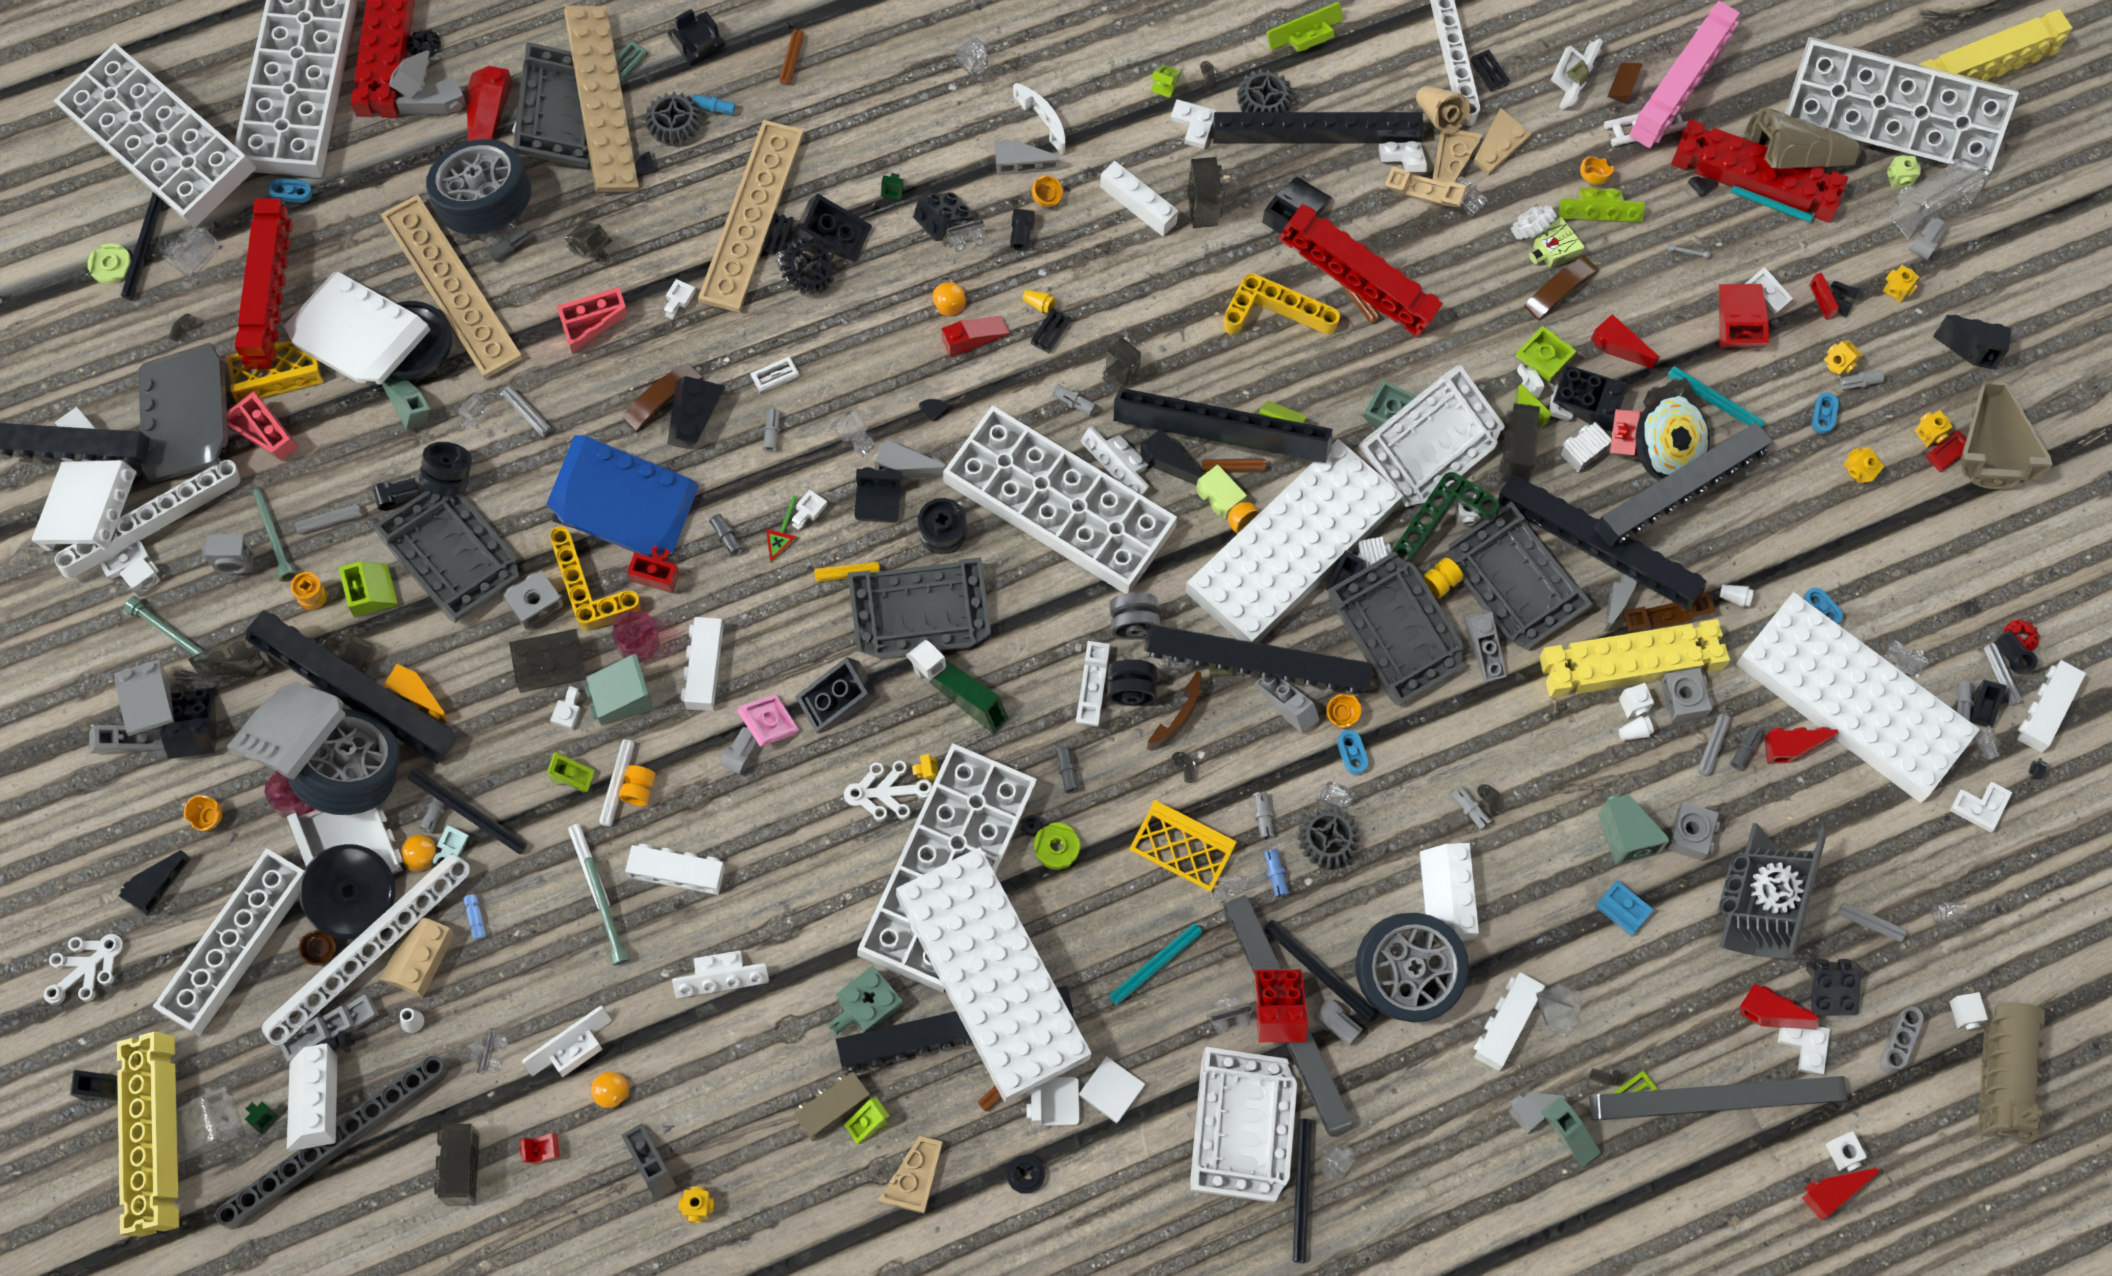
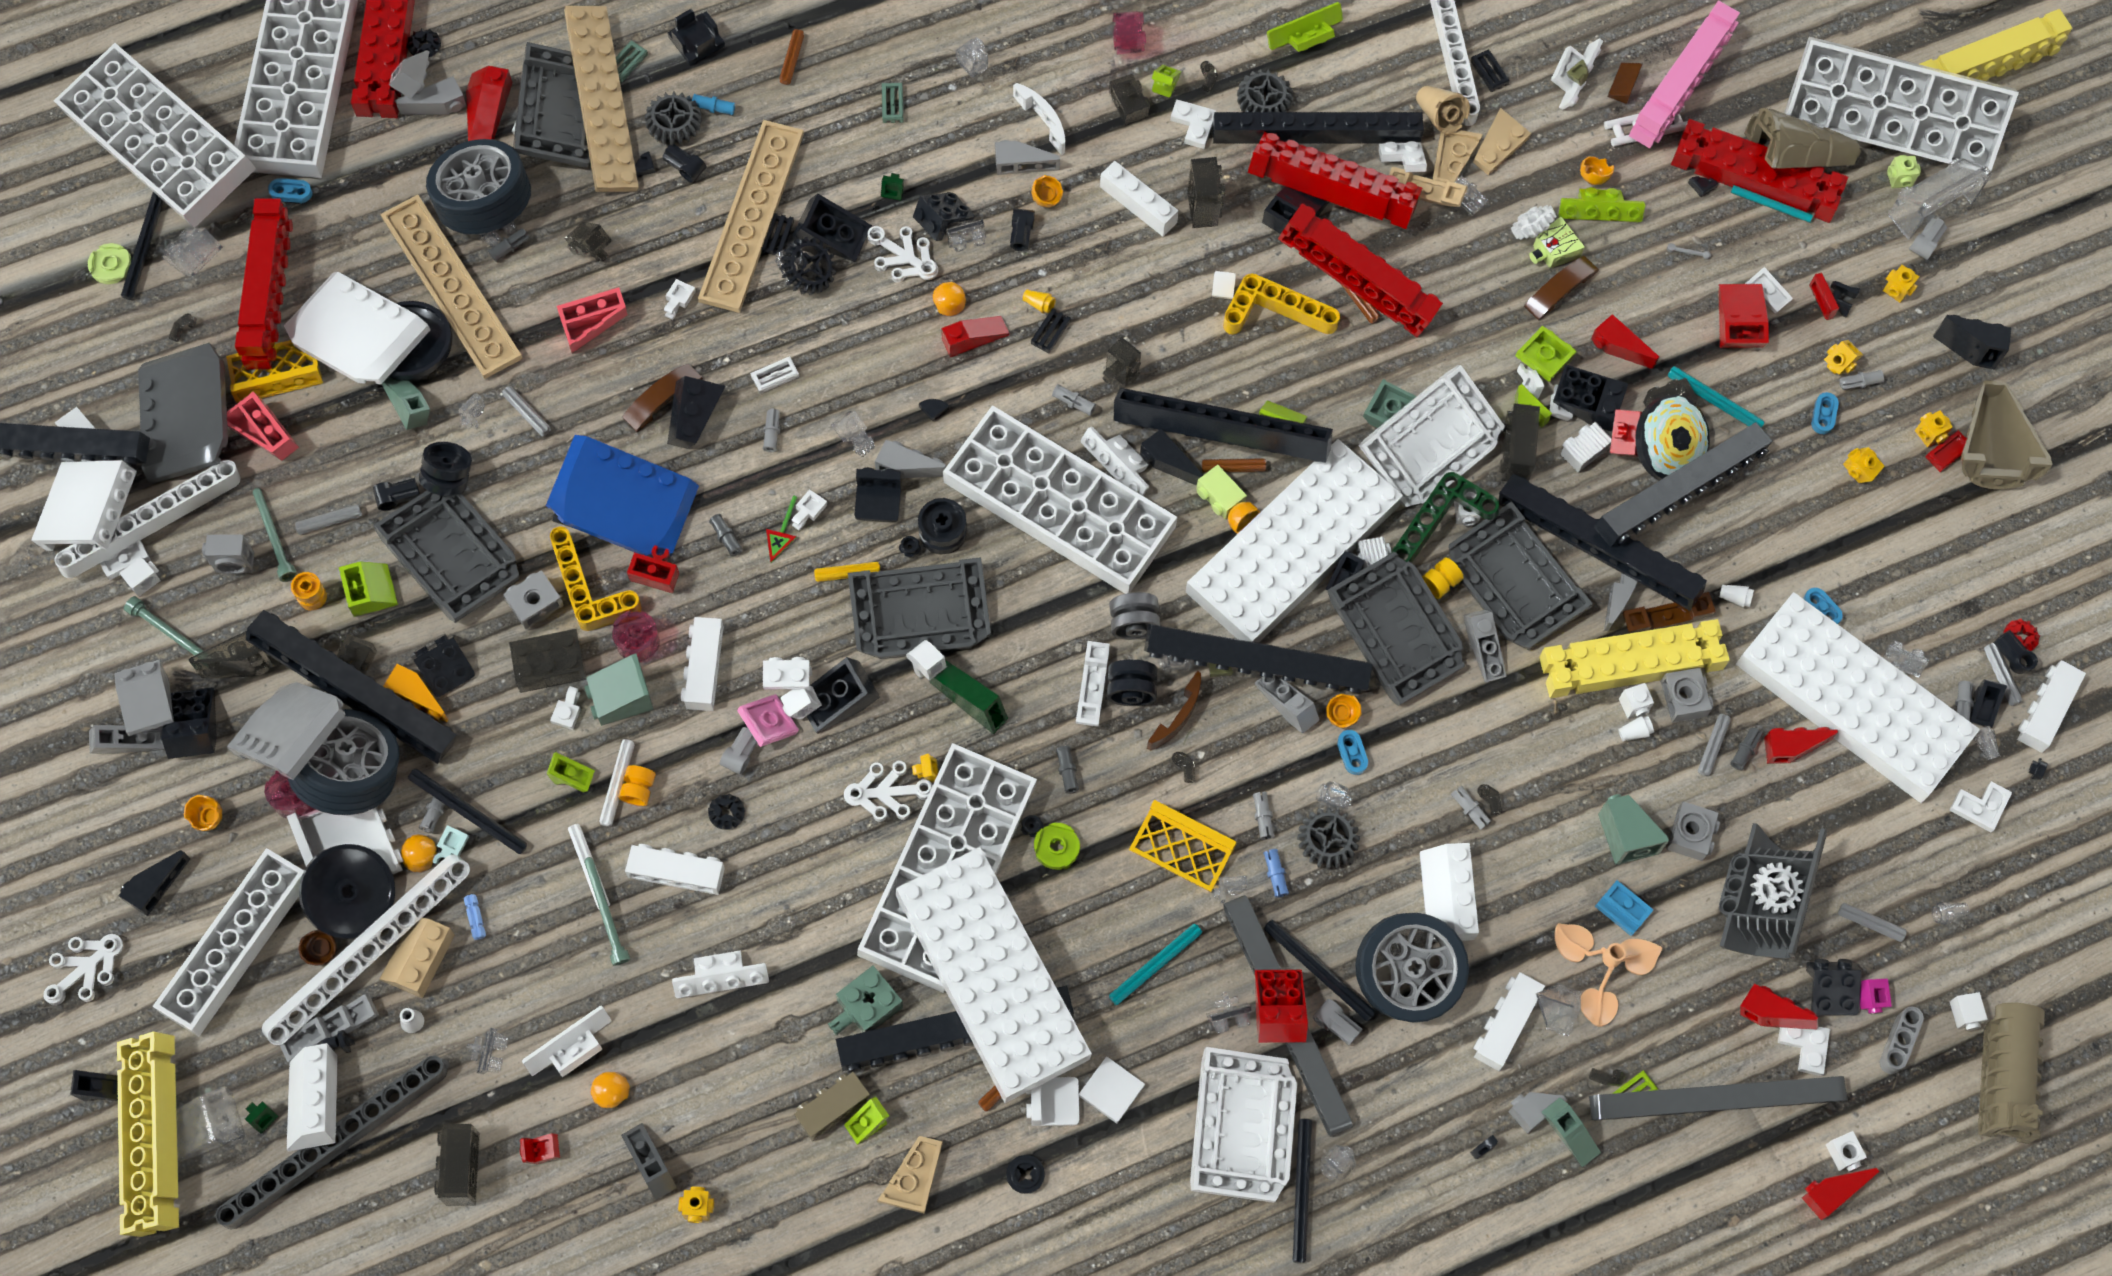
none -> black bracket [411,634,475,697]
none -> black piece [662,144,707,183]
none -> black gear [708,793,745,830]
none -> white bracket [763,657,812,690]
none -> white brick [781,686,822,720]
none -> white plant [868,226,938,283]
none -> sand green tile [882,83,904,123]
none -> black plate [899,536,921,557]
none -> clear smoke brick [1109,73,1151,126]
none -> clear pink brick [1112,11,1146,55]
none -> white slope [1212,271,1236,299]
none -> red brick [1247,132,1423,229]
none -> black tile [1470,1135,1498,1159]
none -> light nougat plant [1555,923,1662,1027]
none -> dark pink brick [1860,979,1892,1014]

